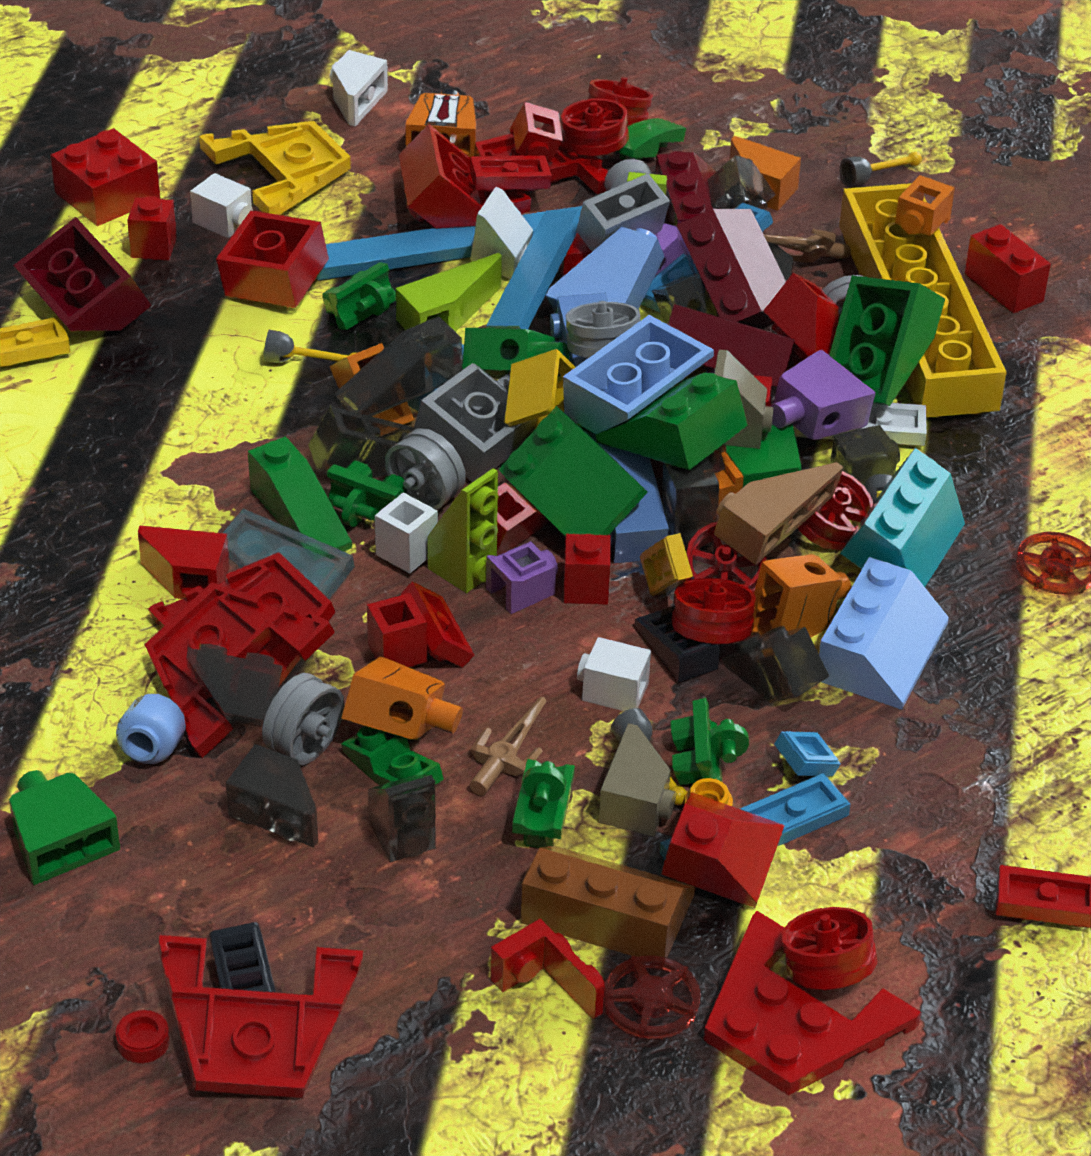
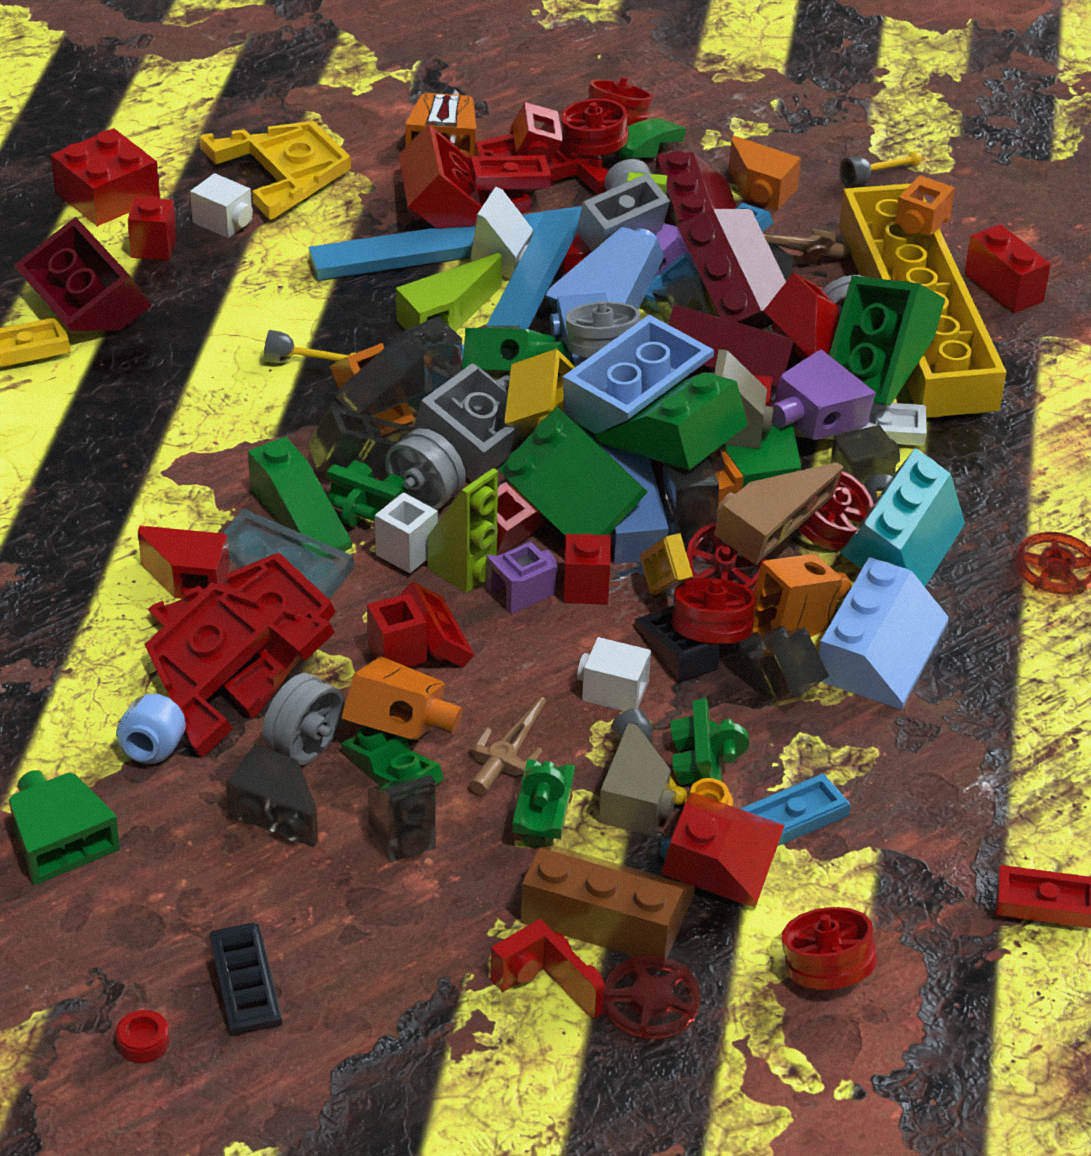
red wing [158,935,363,1098] -> none
clear smoke slope [186,644,283,727] -> none
red brick [216,210,329,308] -> none
green hips [322,262,396,330] -> none
white slope [330,50,388,126] -> none
red wing [704,911,921,1096] -> none
clear smoke slope [708,155,776,210] -> none
dark azure tile [774,731,841,776] -> none

